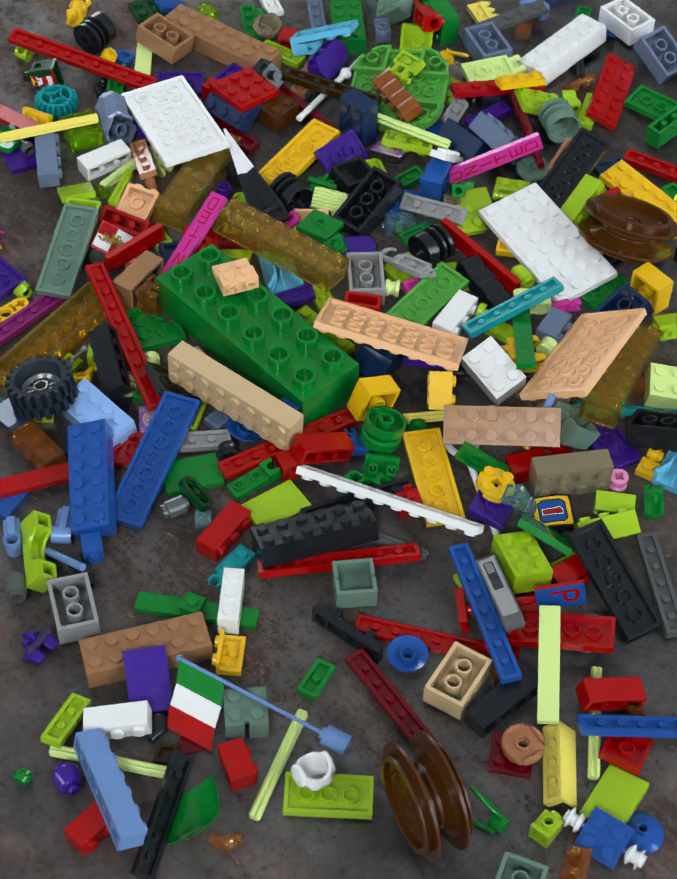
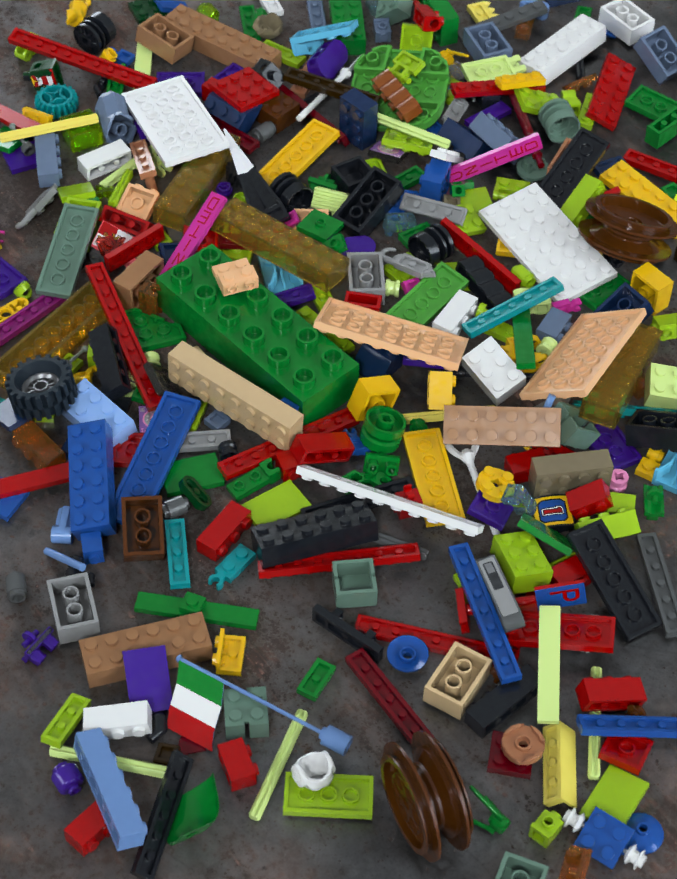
medium blue piece [3,516,23,558] -> none
green plate [12,767,33,786] -> none
lime arch [20,510,57,593] -> none
clear light blue wheel [195,510,212,530] -> none
clear orange arm [208,832,243,852] -> none
white brick [217,568,245,634] -> none
blue dish [226,418,261,442] -> none
red brick [278,27,298,50] -> none
dark purple tile [313,129,370,174] -> none
green hinge [454,441,510,473] -> none
none -> light grey plate [15,183,58,229]
none -> clear red plate [95,236,126,256]
none -> reddish brown brick [121,495,165,562]
none -> teal plate [164,518,191,590]
none -> dark grey brick [252,121,276,144]
none -> red piece [565,478,614,521]

